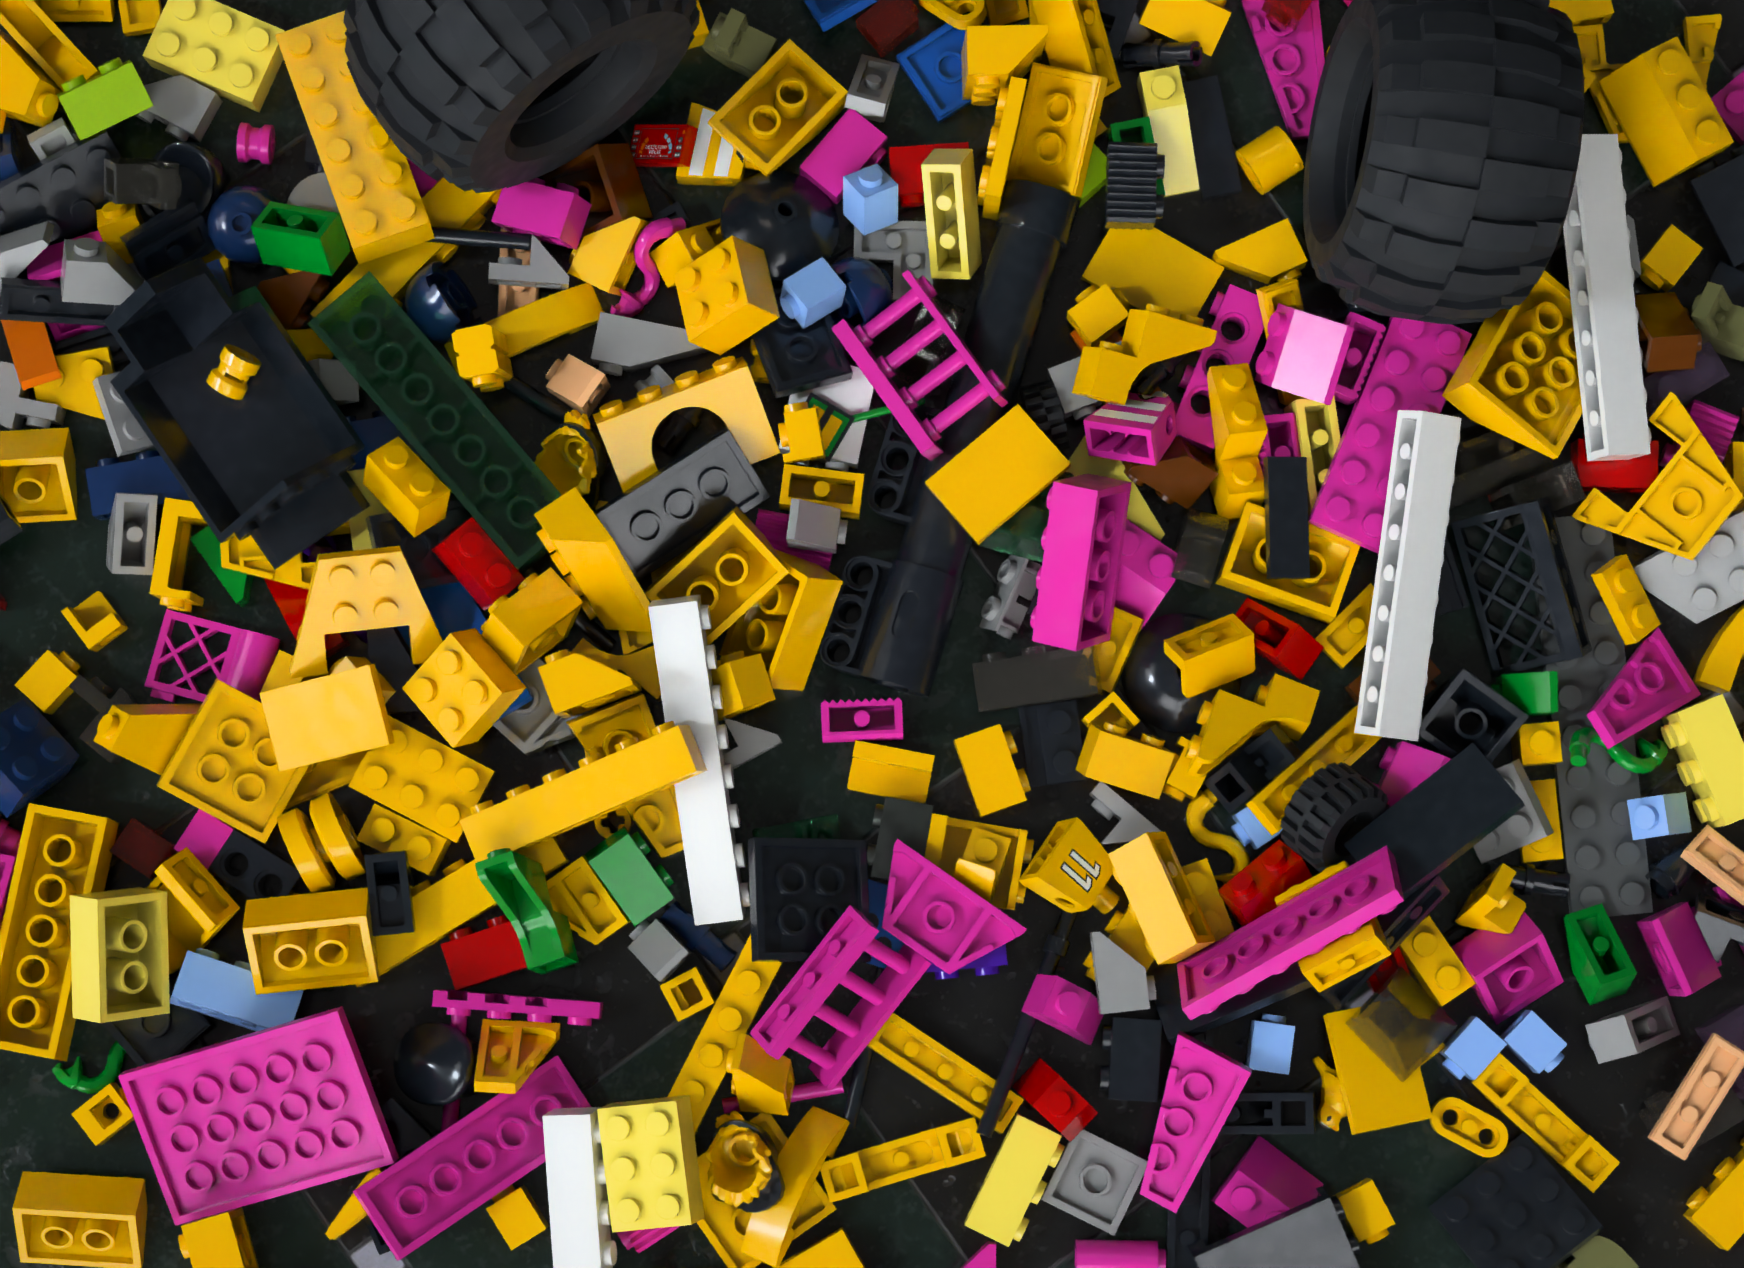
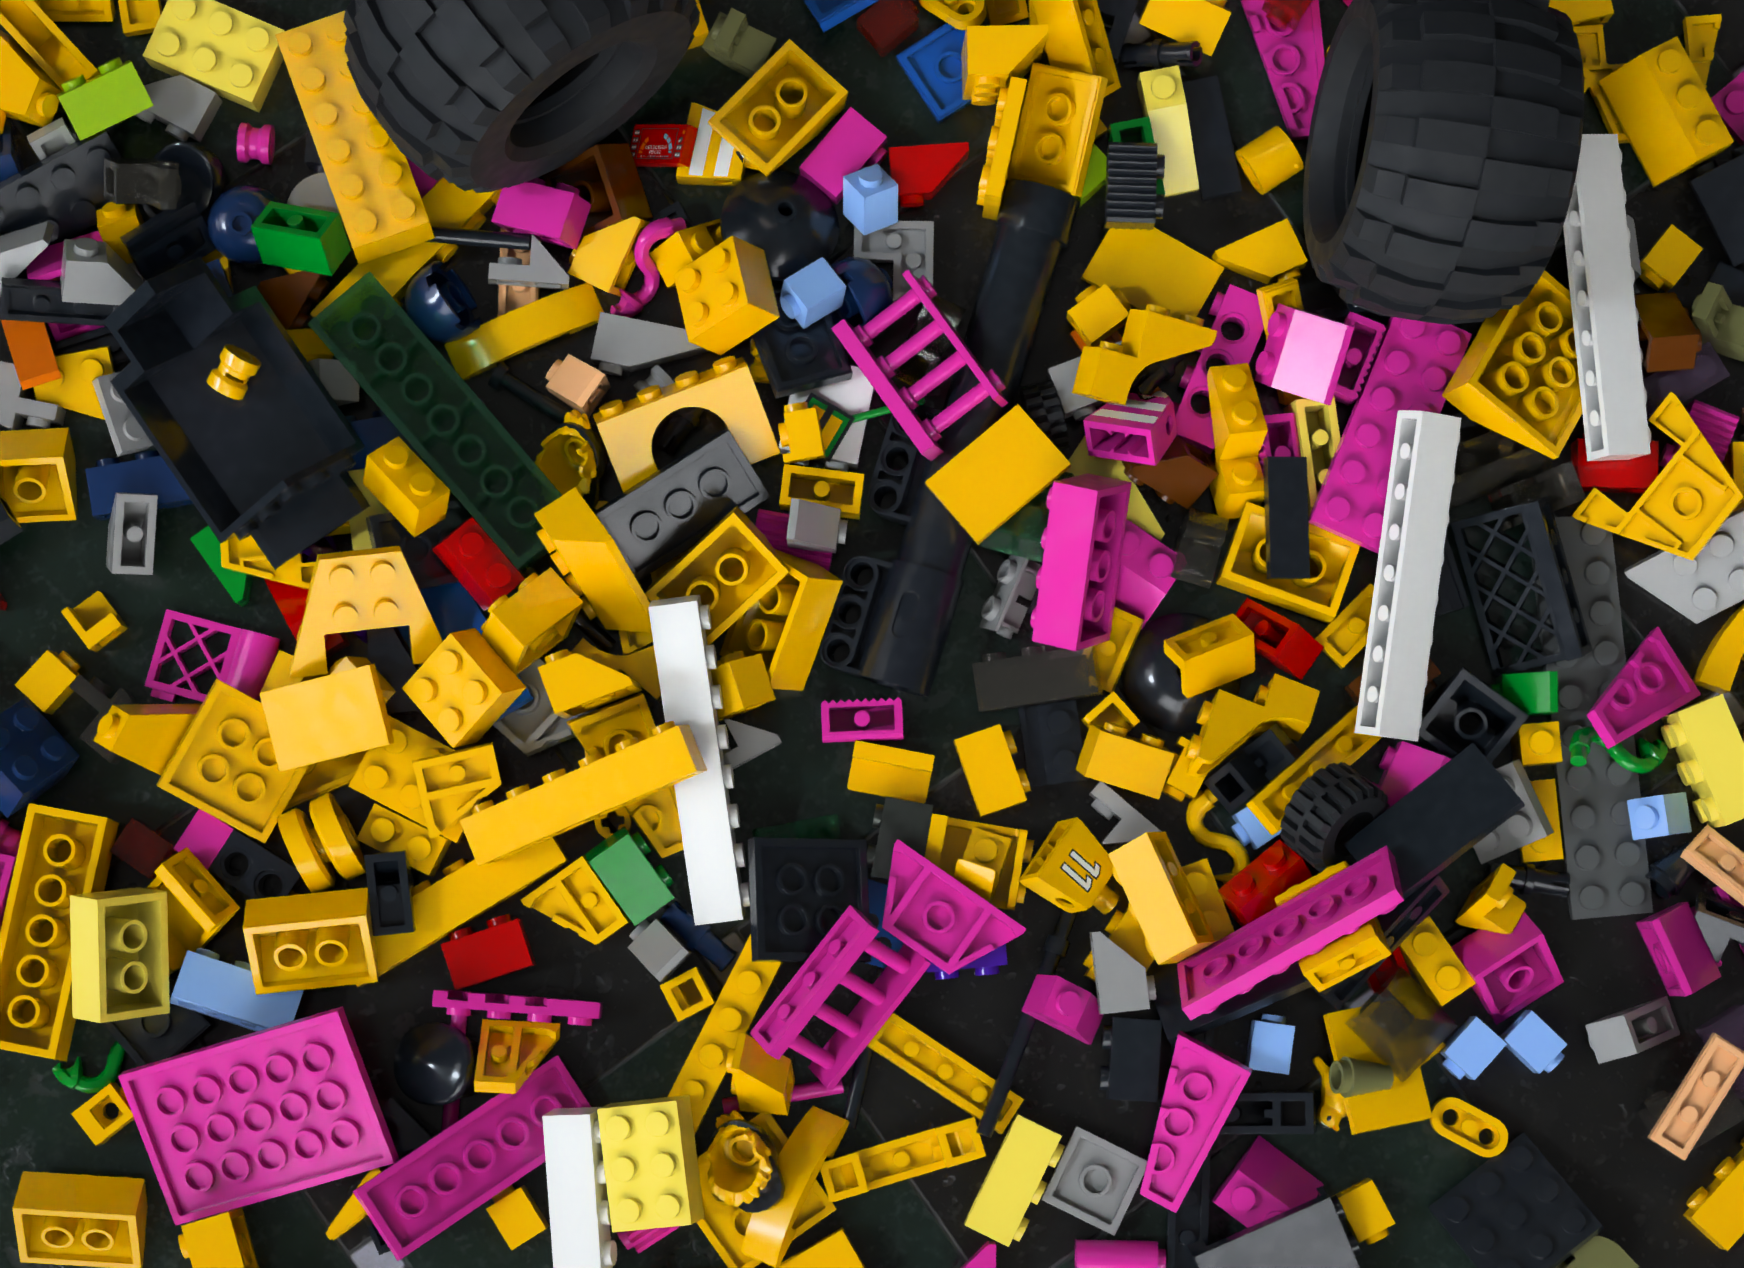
yellow panel [149,497,208,612] -> none
yellow brick [451,324,514,392] -> none
green arch [475,848,579,975] -> none
light grey slope [844,54,900,123] -> none
light yellow brick [921,148,982,279] -> none
red slope [1012,1058,1098,1142] -> none
yellow slope [1471,1053,1620,1193] -> none
green slope [1564,903,1637,1005] -> none
yellow plate [1591,554,1661,645] -> none
none -> yellow wing [412,742,502,839]
none -> olive cone [1329,1056,1394,1098]

